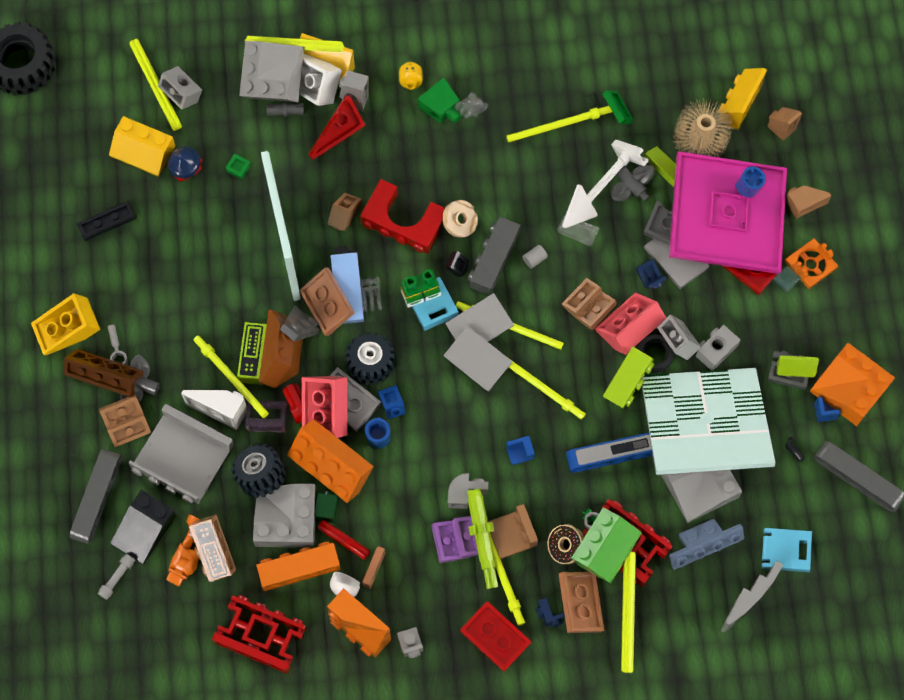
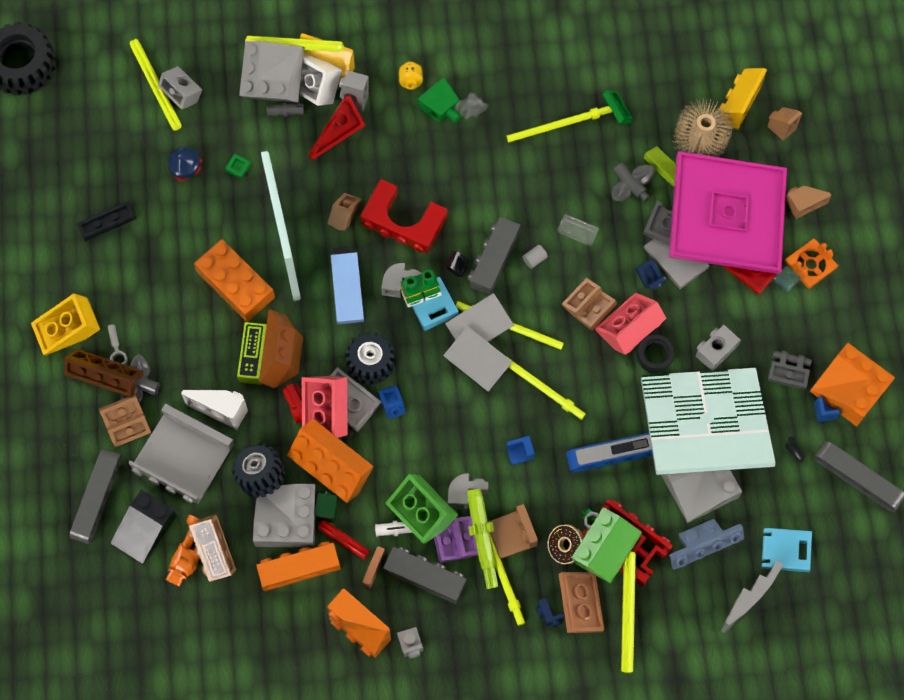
light grey bar [97,554,135,600] -> none
yellow slope [109,116,175,177] -> none
neon yellow bar [194,335,269,418] -> none
red fence [212,595,307,674] -> none
tile [245,401,287,432] -> none
dark grey wing [280,305,322,341] -> none
nougat tile [299,267,355,336] -> none
white hair [330,571,360,597] -> none
clear arm [360,276,382,312] -> none
blue piece [365,417,391,449] -> none
tan tile [443,200,478,238] -> none
red plate [460,601,531,672] -> none
white piece [562,140,648,228] -> none
lime brick [603,346,655,409] -> none
light grey brick [657,315,701,360] -> none
blue piece [735,166,766,198] -> none
lime slope [777,355,819,377] -> none
none -> orange brick [194,239,275,322]
none -> white pin [375,520,413,537]
none -> light grey brick [381,263,422,298]
none -> dark grey brick [383,547,466,604]
none -> bright green slope [385,474,458,544]

